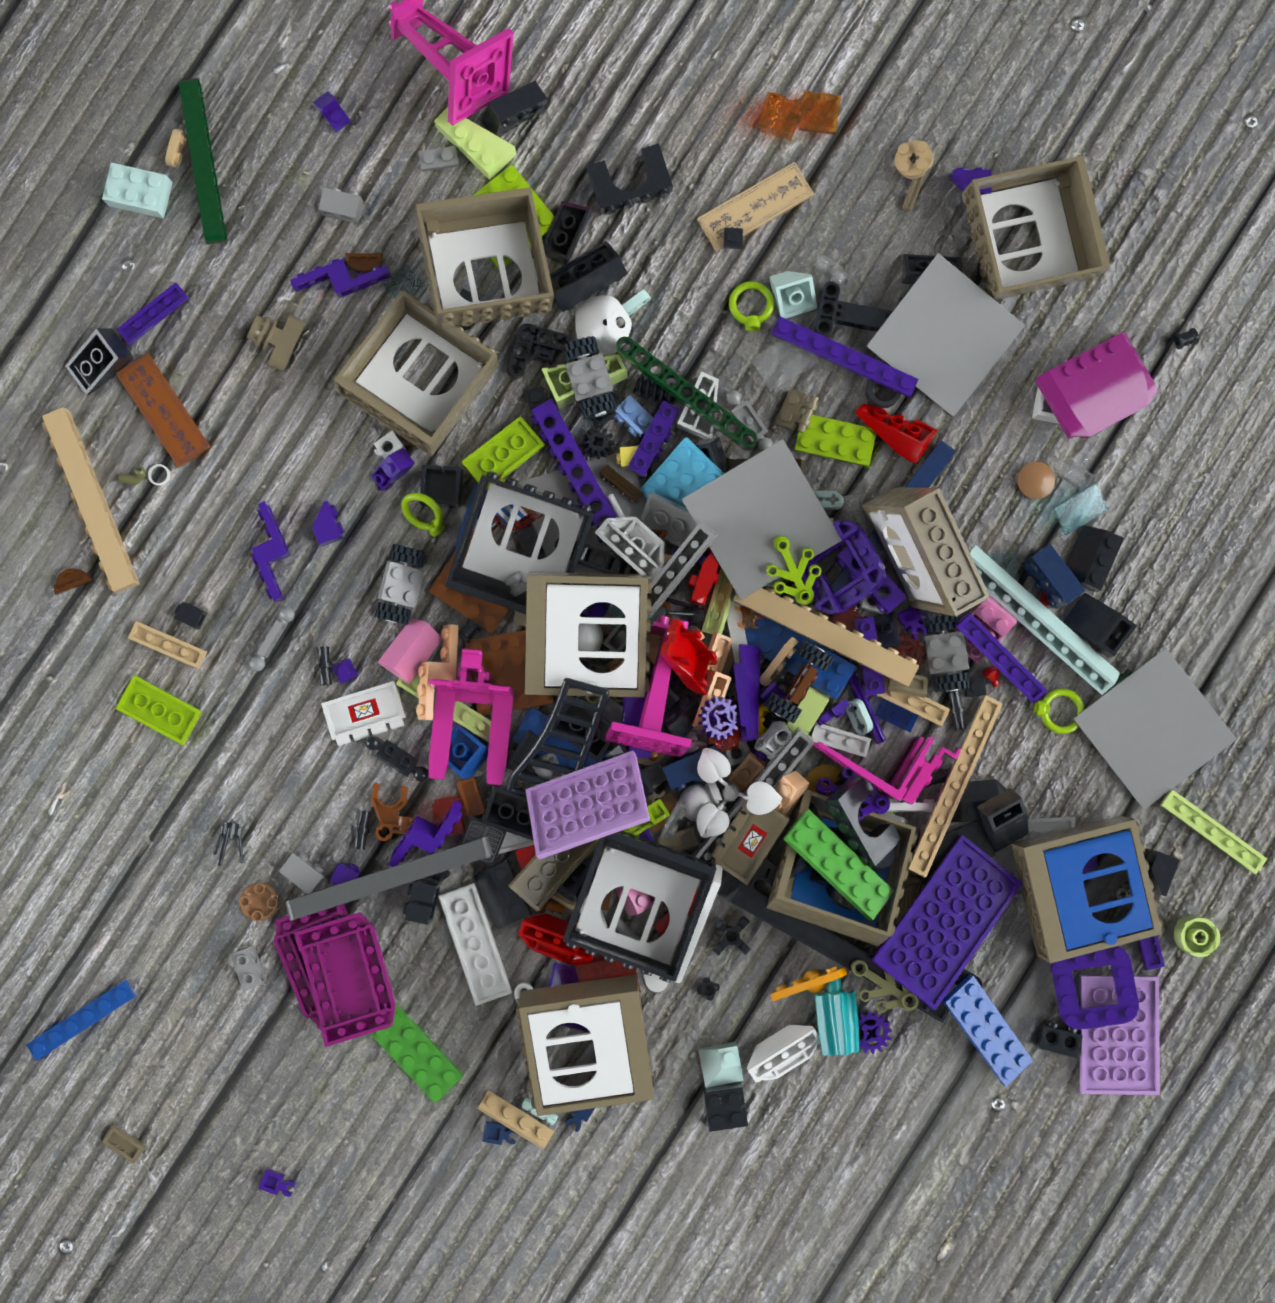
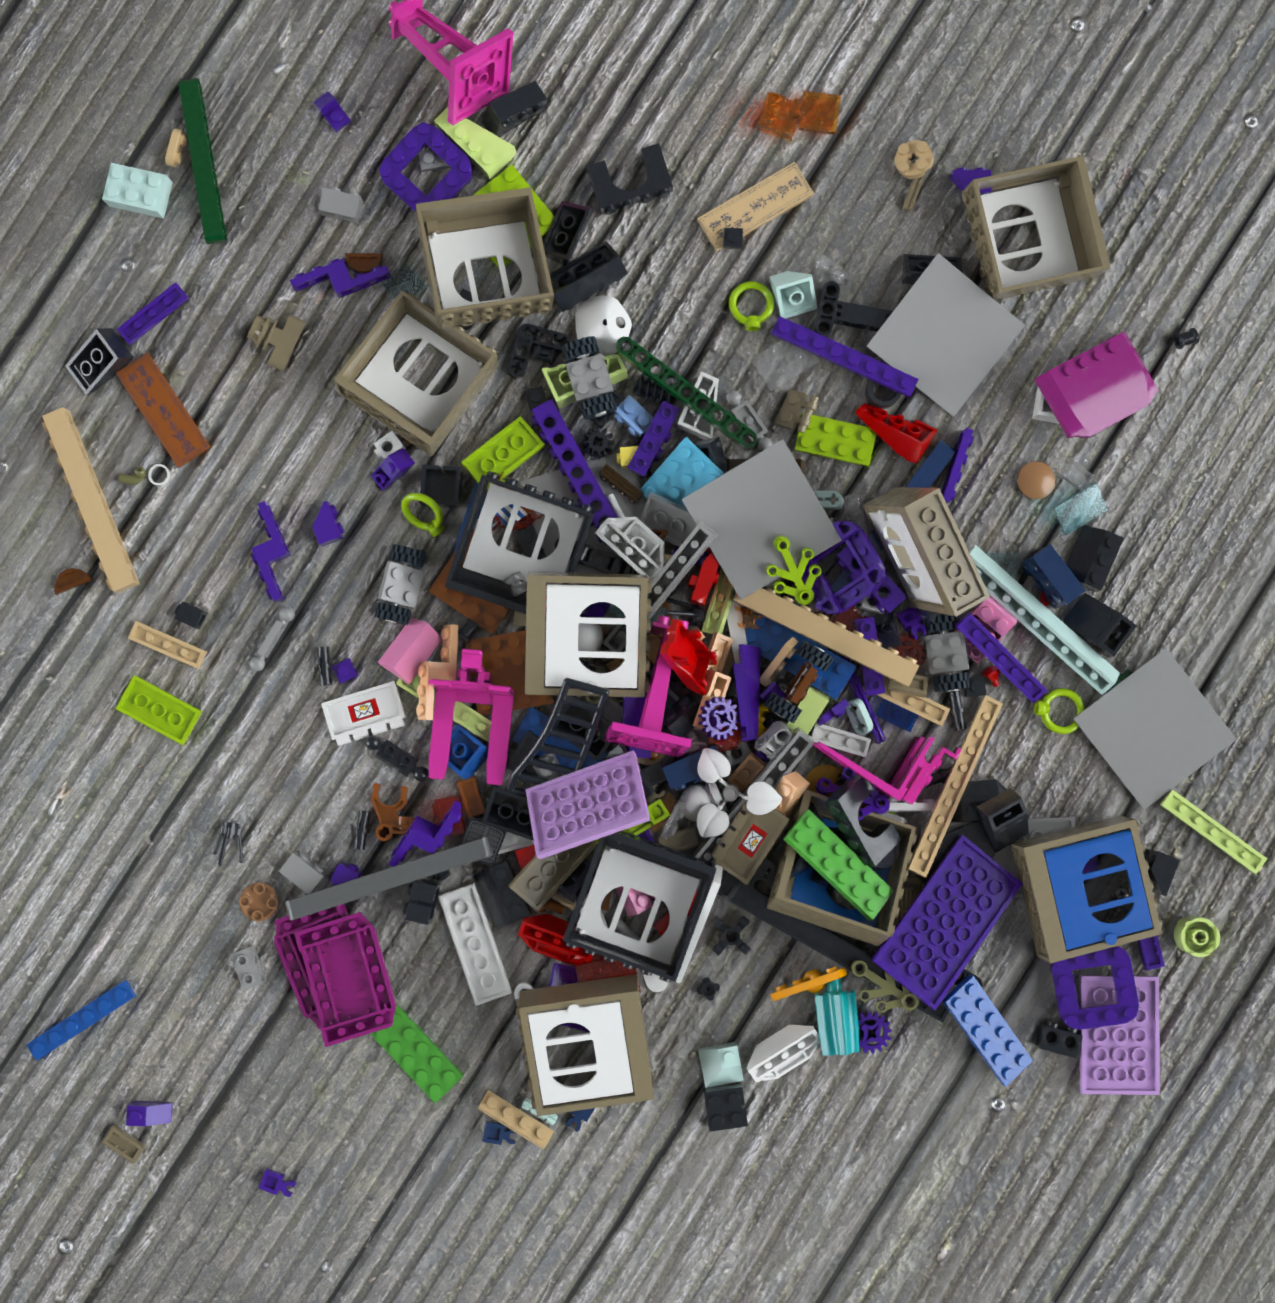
light aqua beam [621,290,651,319] -> none
none -> dark purple slope [126,1101,173,1126]
none -> dark purple plate [379,122,473,213]
none -> dark purple plate [941,428,974,504]

